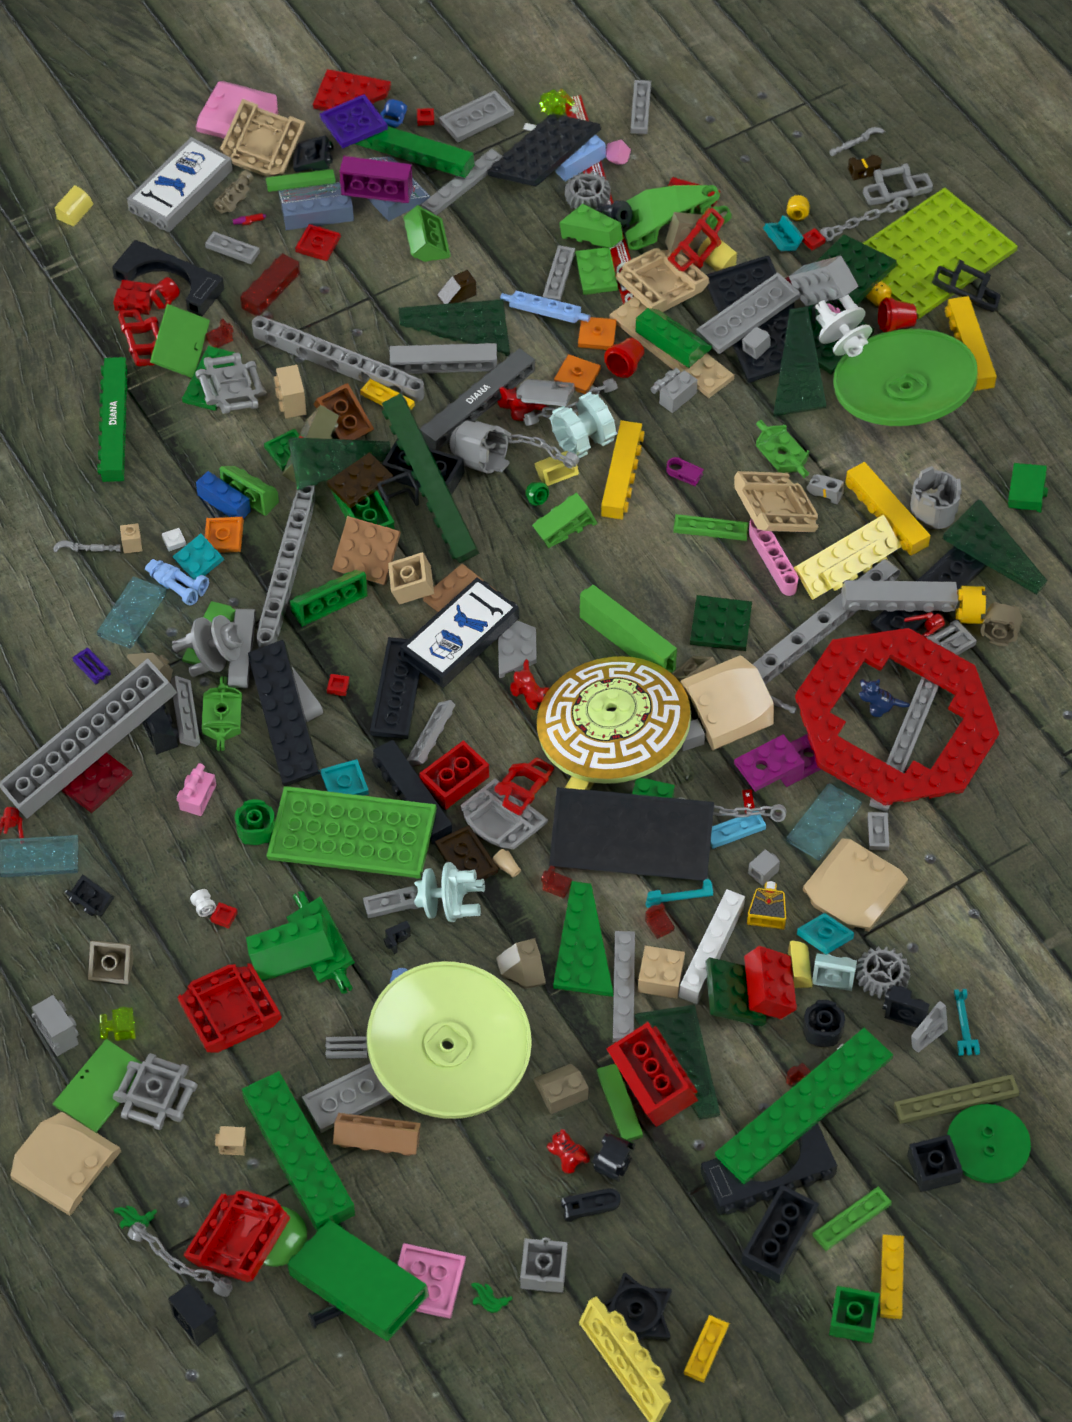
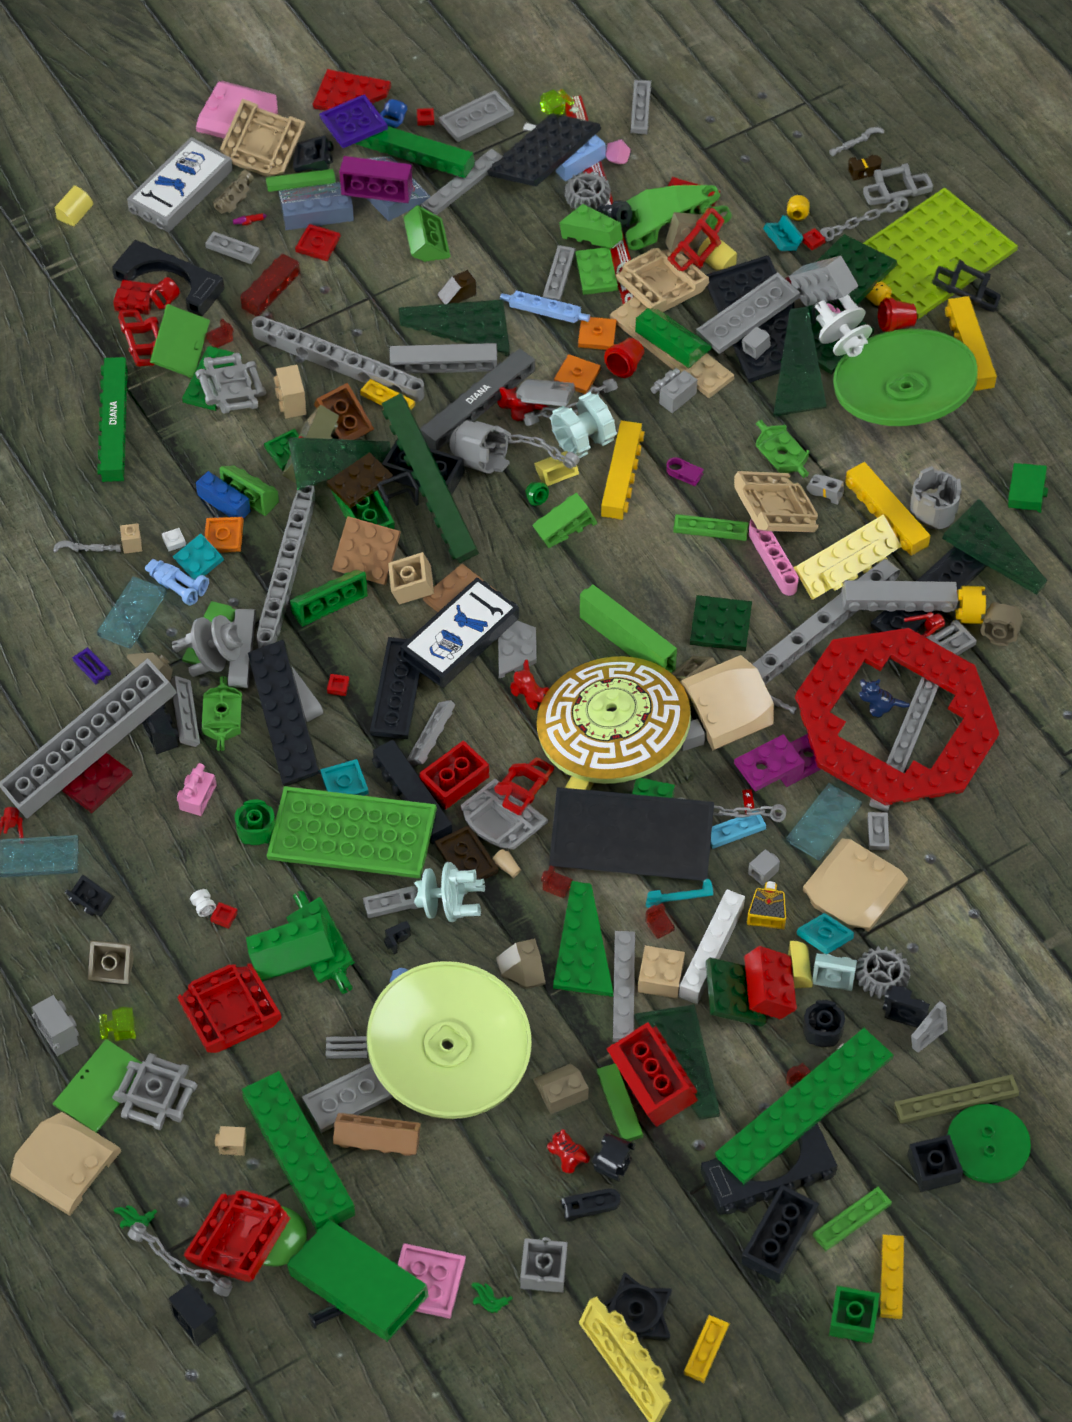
teal hinge [954,989,980,1056] -> none

